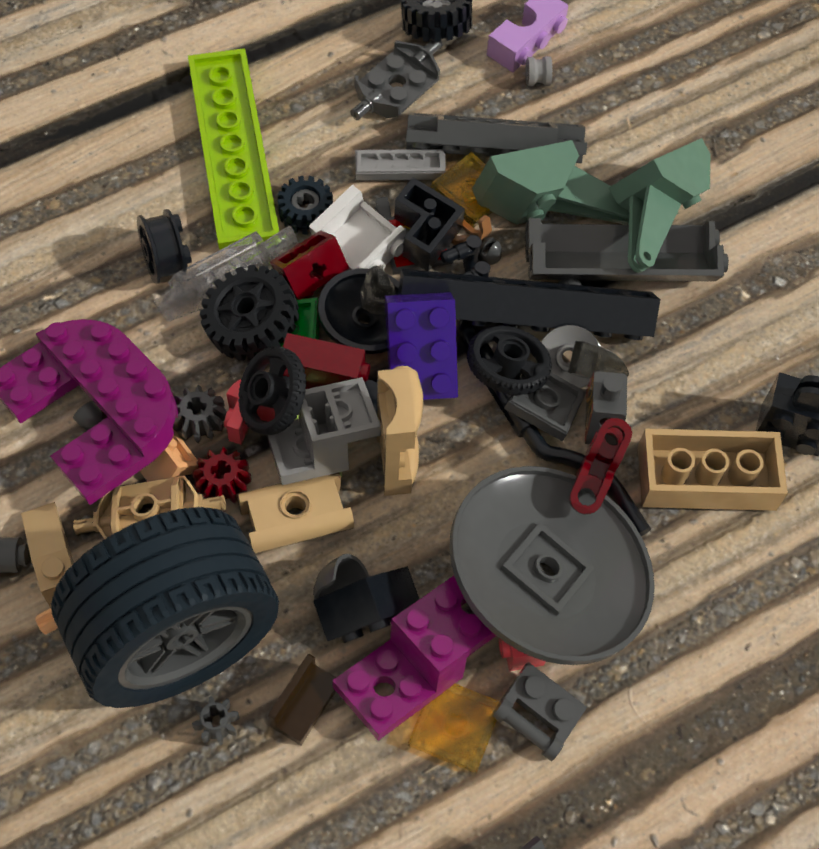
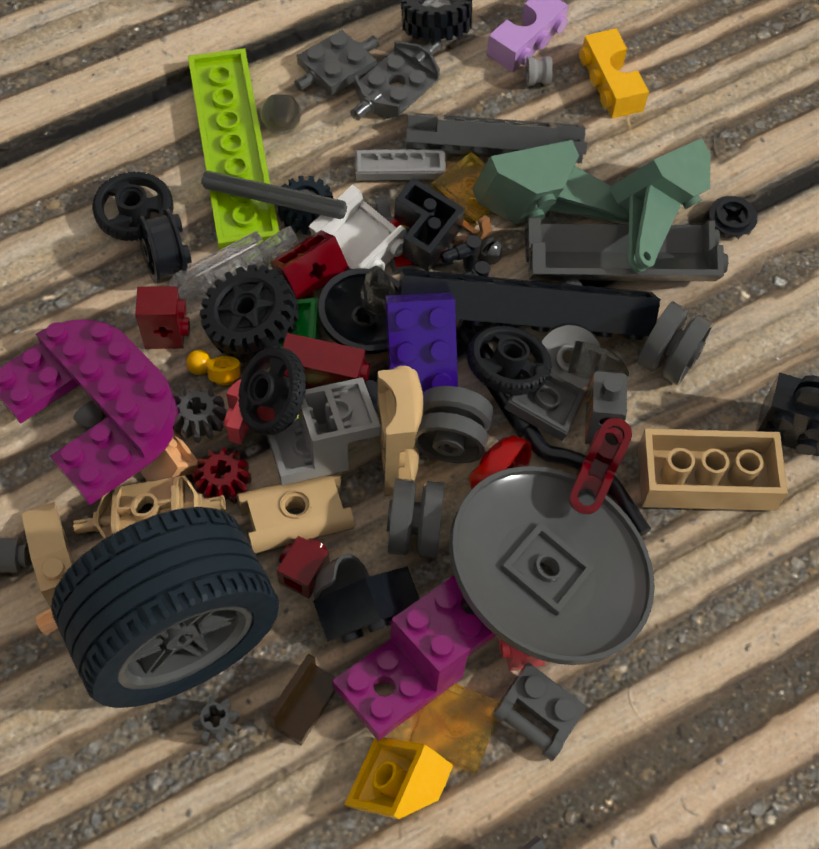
none -> black wheel [92,171,173,241]
none -> dark red brick [135,286,190,349]
none -> yellow plate [186,349,241,386]
none -> dark grey axle [201,171,347,219]
none -> clear smoke piece [260,94,302,135]
none -> dark red brick [277,536,330,599]
none -> dark grey plate [294,30,379,95]
none -> yellow slope [344,737,453,819]
none -> dark grey wheel [387,478,445,559]
none -> dark grey wheel [415,386,493,464]
none -> red piece [468,435,531,490]
none -> yellow arch [579,28,649,119]
none -> dark grey wheel [637,301,713,386]
none -> black gear [708,196,758,239]

